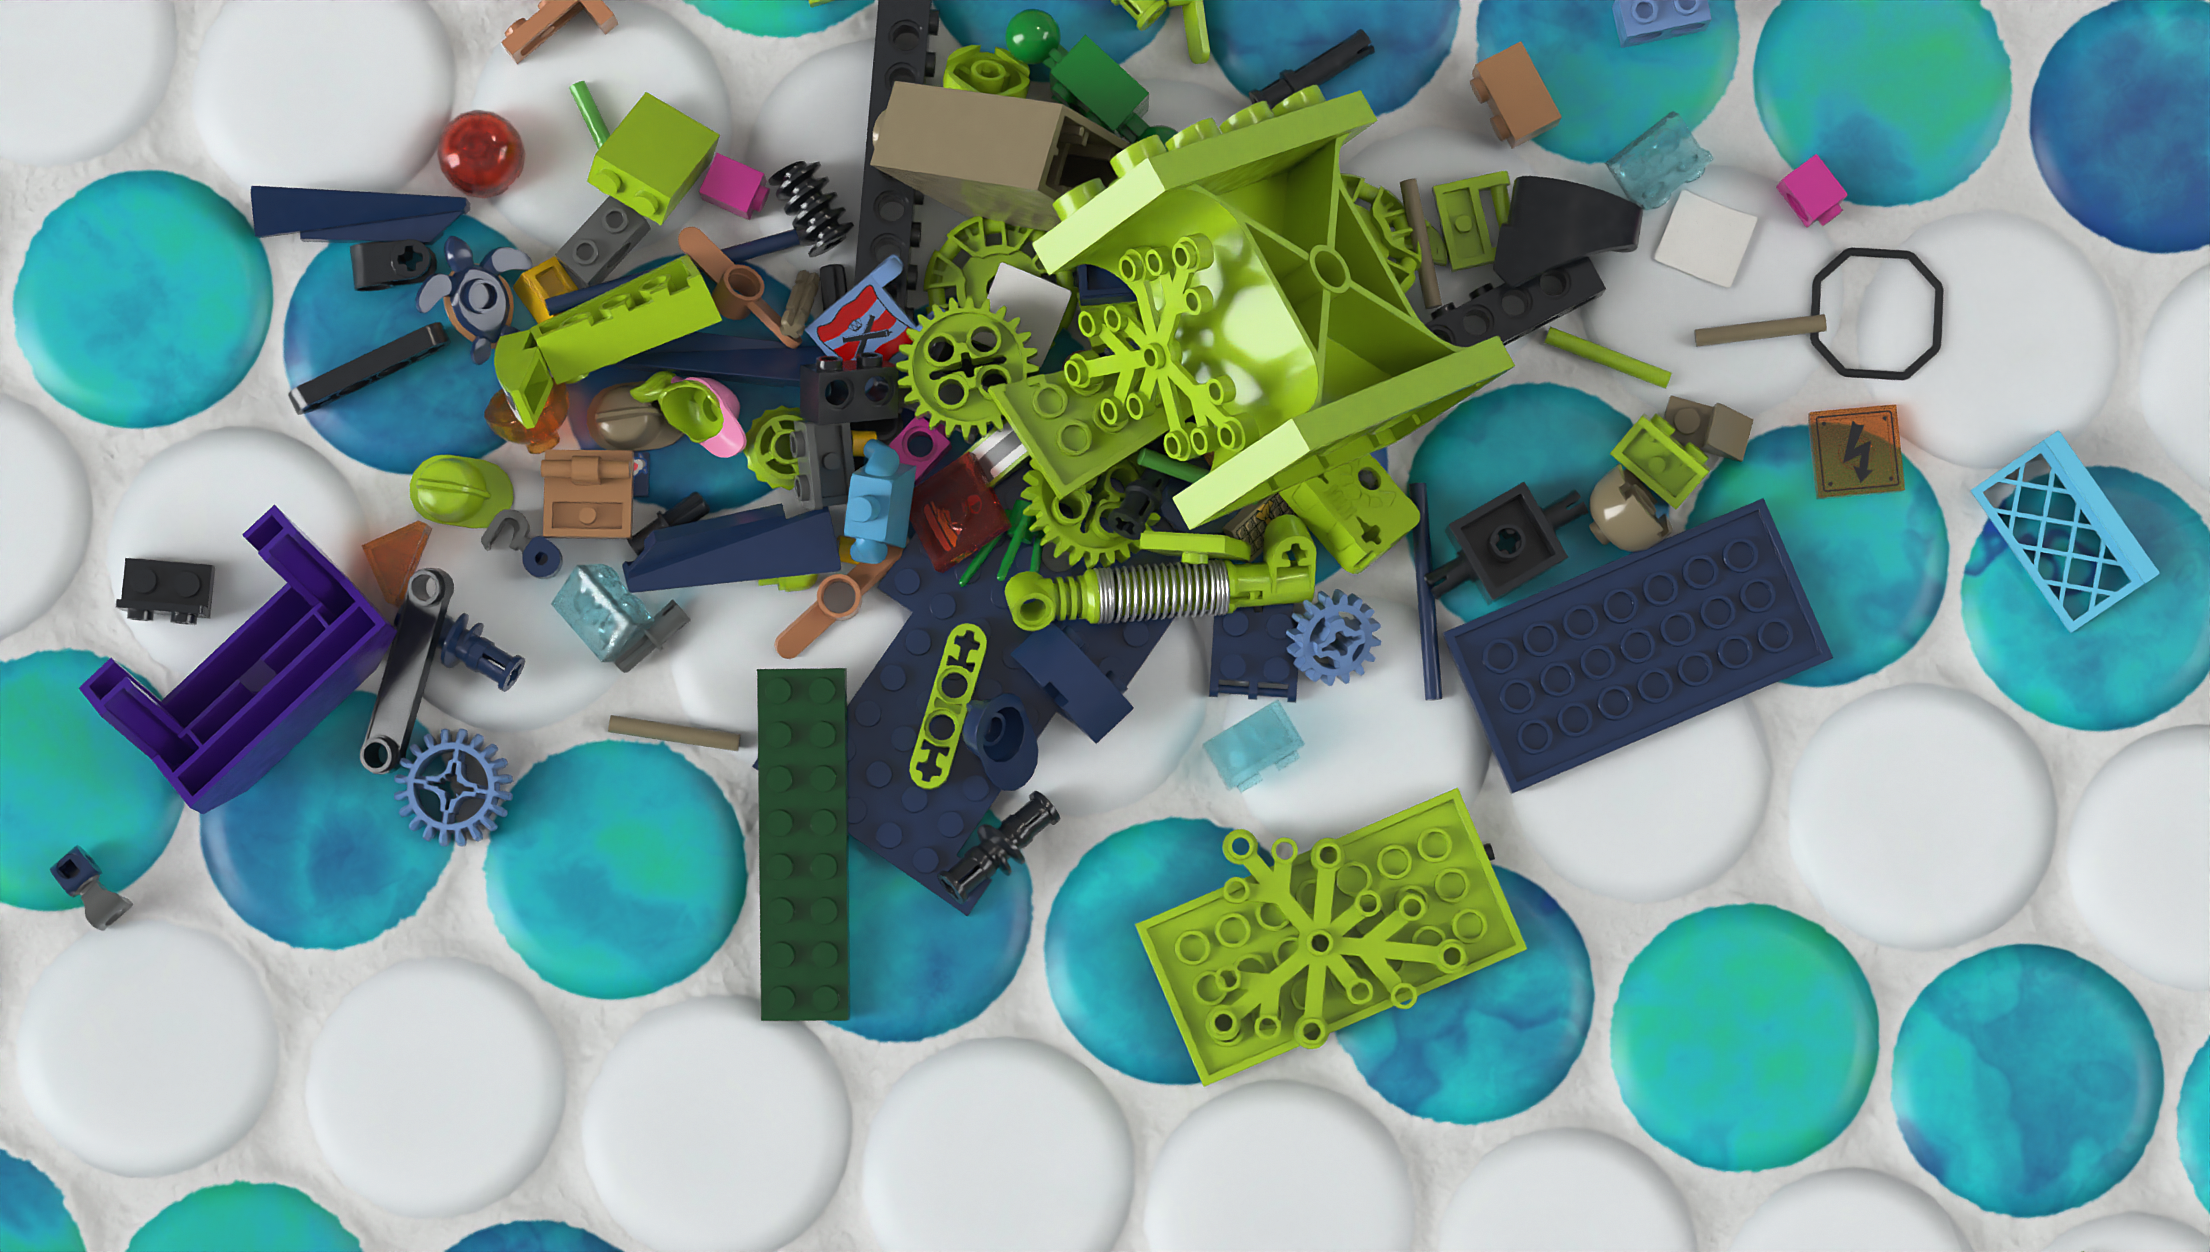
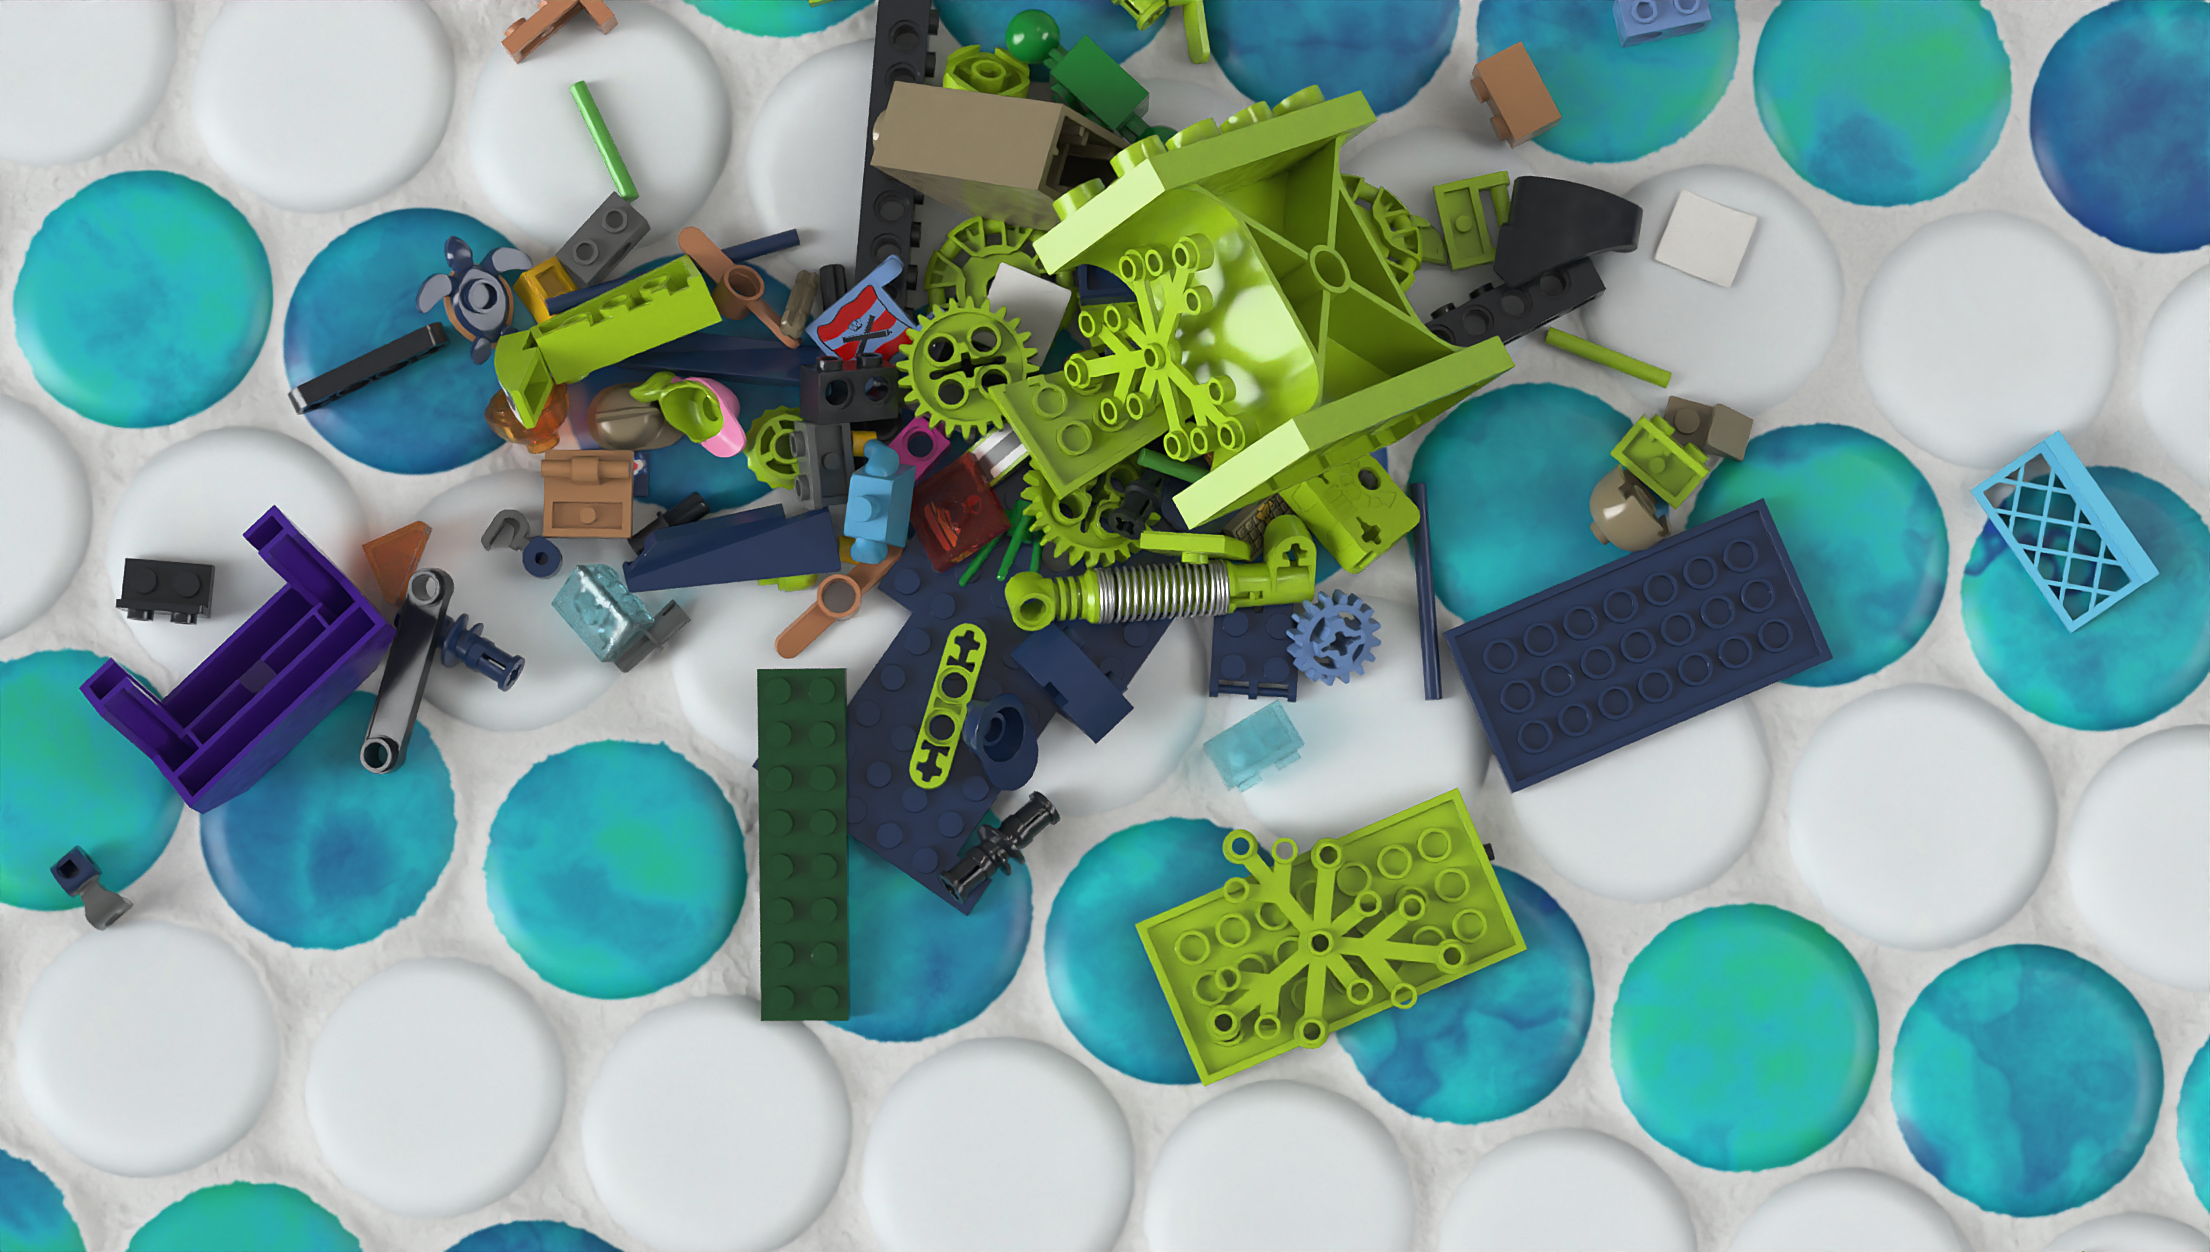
dark blue wedge [250,186,471,245] -> none
black piece [350,239,437,292] -> none
medium blue gear [394,729,513,847] -> none
lime piece [409,455,514,529] -> none
clear red cylinder [437,110,526,198] -> none
lime brick [587,92,720,225] -> none
dark tan bar [608,715,741,751] -> none
dark pink brick [699,153,770,220] -> none
black piece [768,161,854,257] -> none
black pin [1249,29,1375,110] -> none
dark tan bar [1399,179,1442,309] -> none
black brick [1423,482,1588,606] -> none
clear light blue bracket [1605,111,1714,211] -> none
dark tan bar [1694,314,1827,347] -> none
dark pink brick [1776,154,1848,228] -> none
clear orange tile [1808,404,1905,500] -> none
black piece [1810,247,1944,381] -> none

